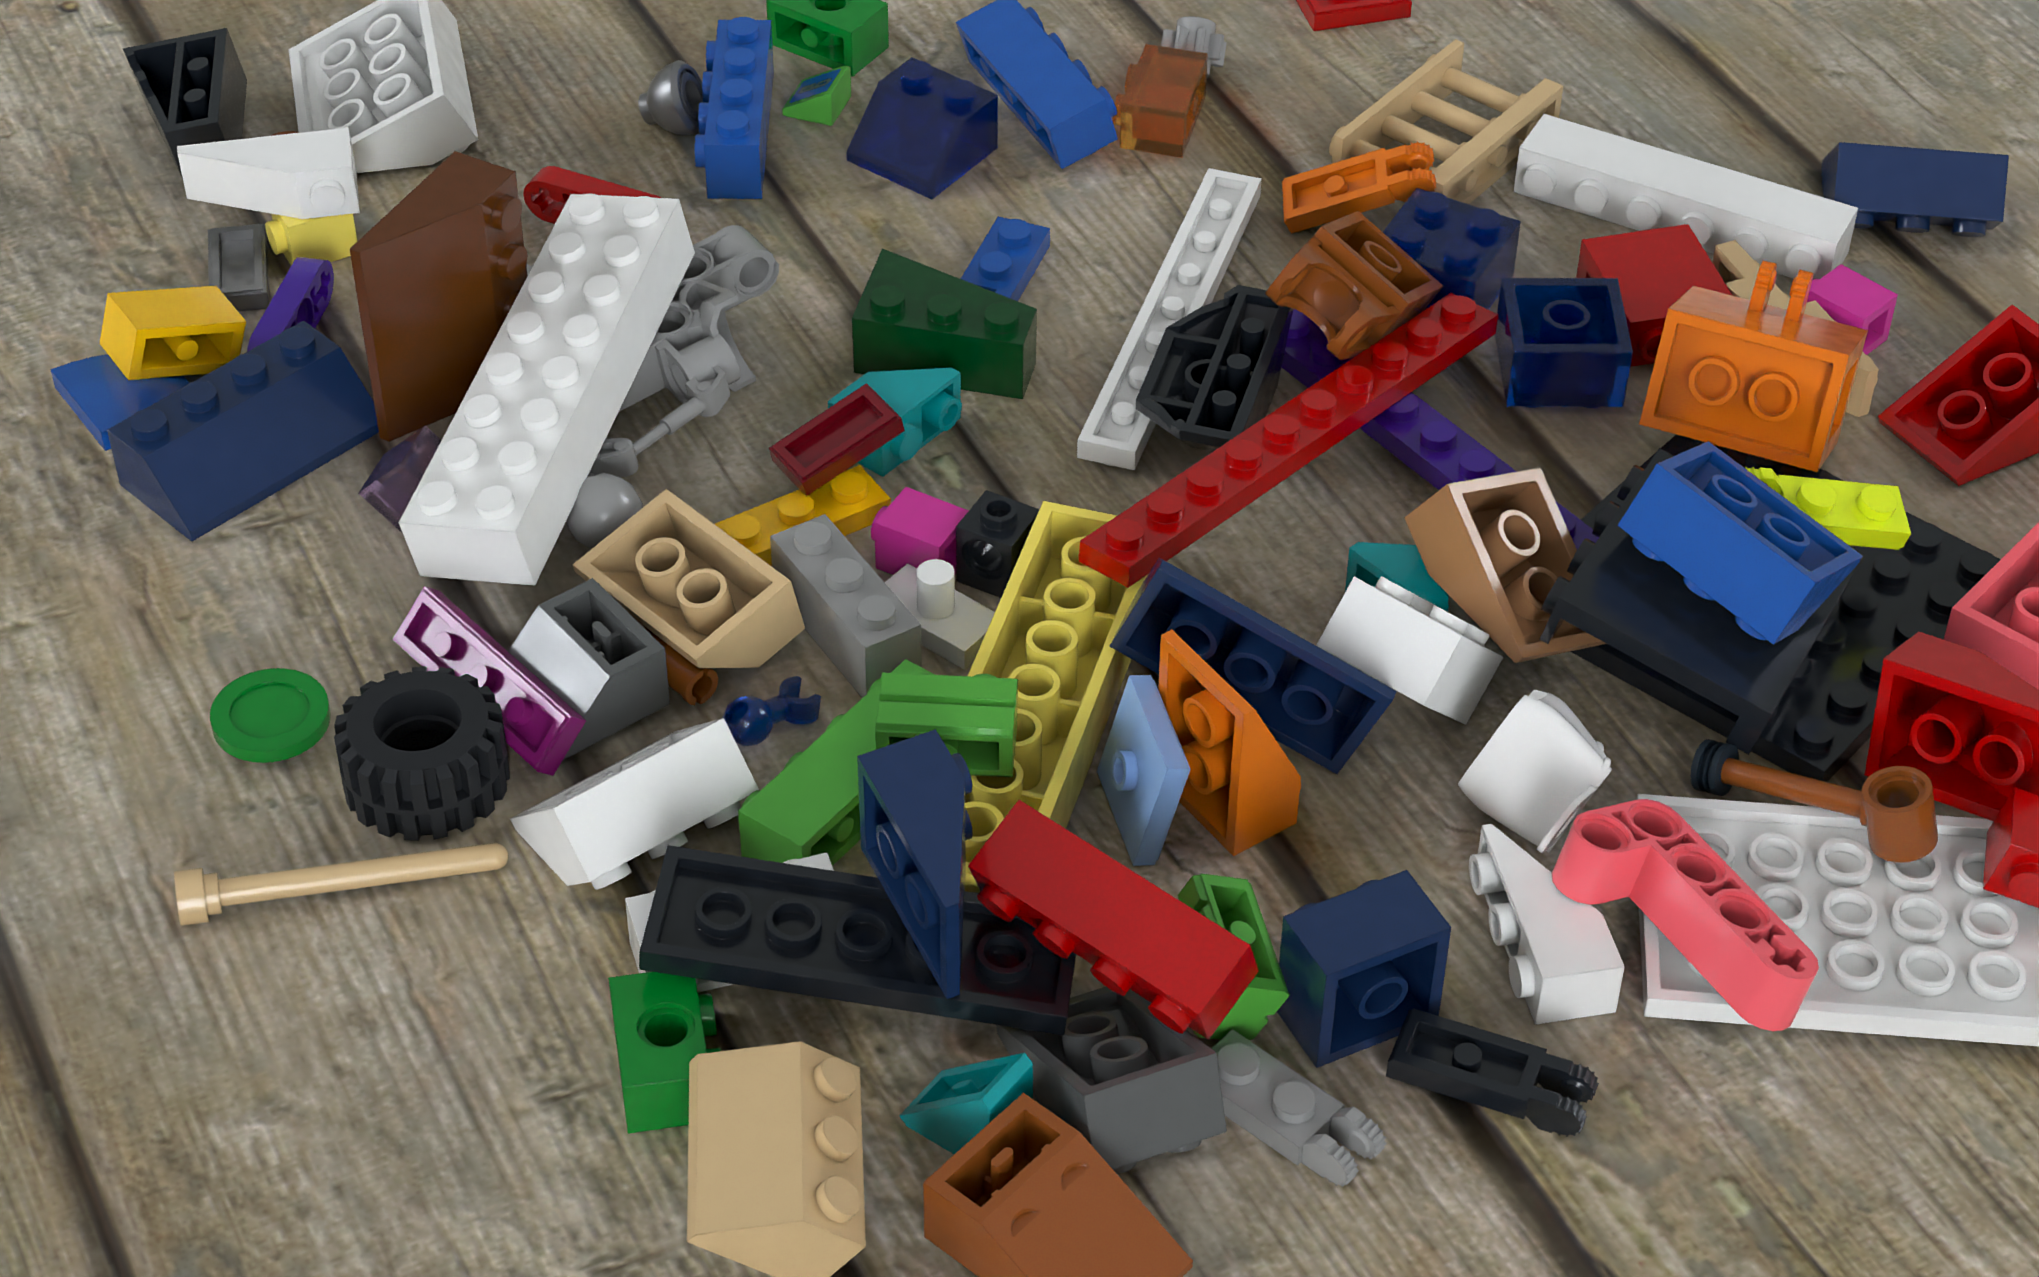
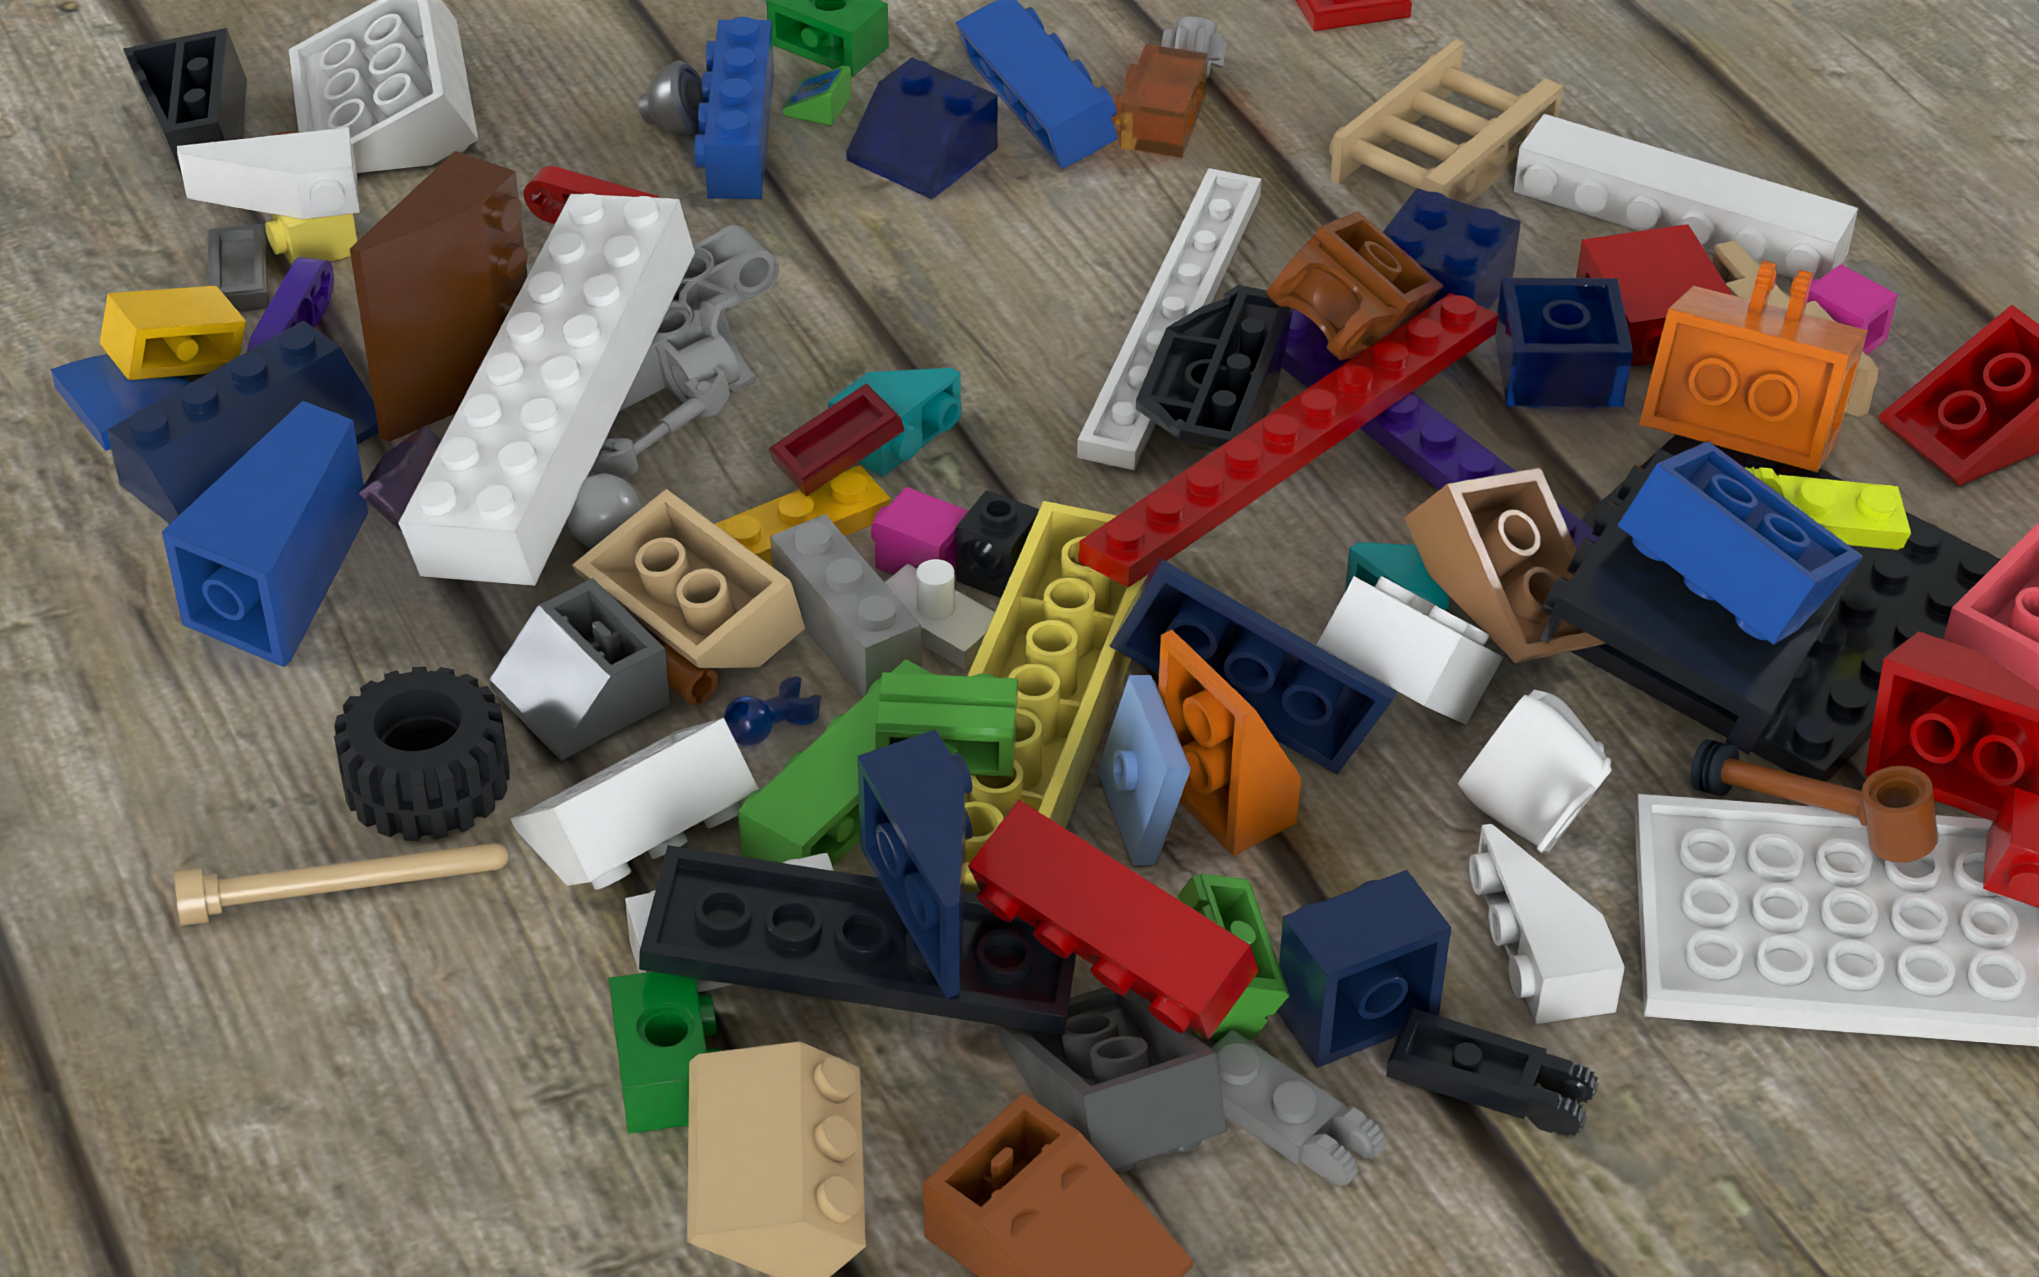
green piece [210,668,331,763] -> none
magenta tile [392,586,586,776] -> none
dark green wedge [852,248,1037,399] -> none
teal slope [899,1052,1033,1154] -> none
blue plate [961,216,1050,301] -> none
orange hinge [1282,141,1437,234] -> none
coral beam [1552,799,1819,1031] -> none
dark blue slope [1821,142,2009,237] -> none
none -> blue slope [162,401,368,667]

